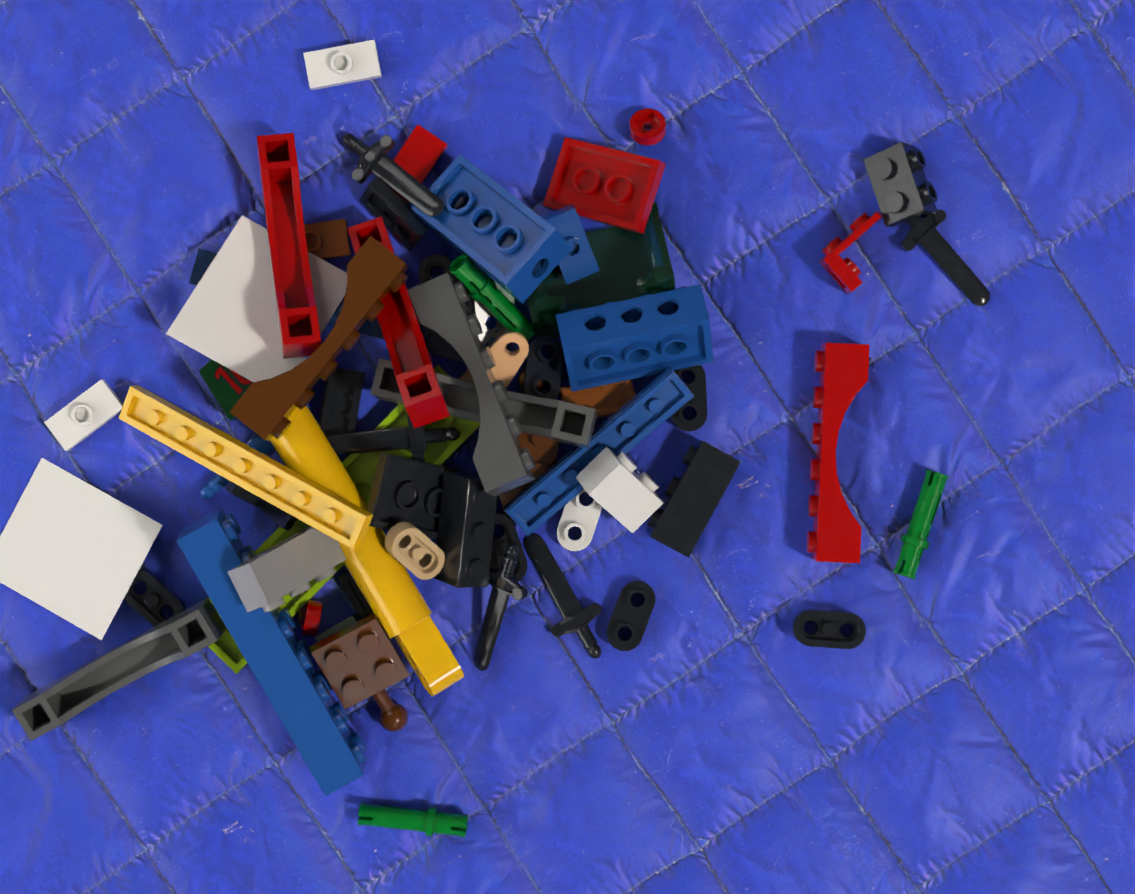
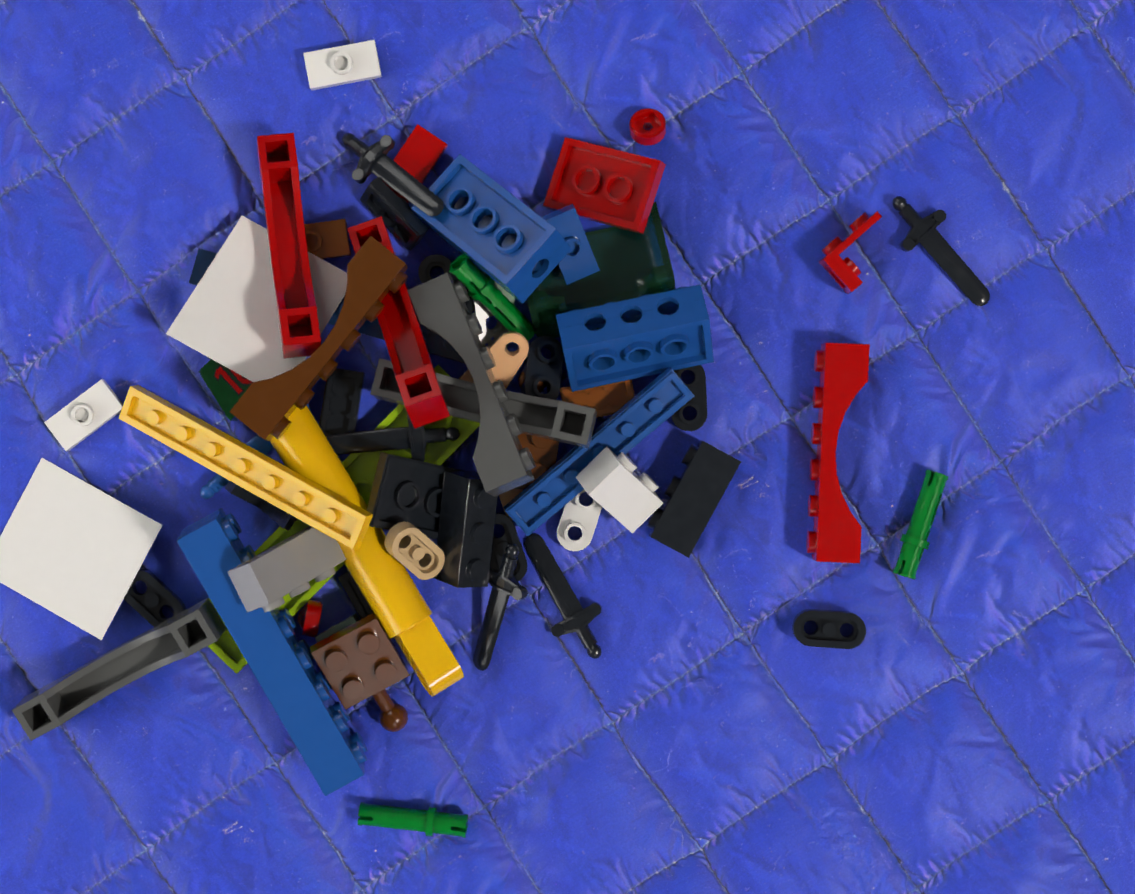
black plate [607,580,655,651] -> none
black bracket [863,142,937,227] -> none

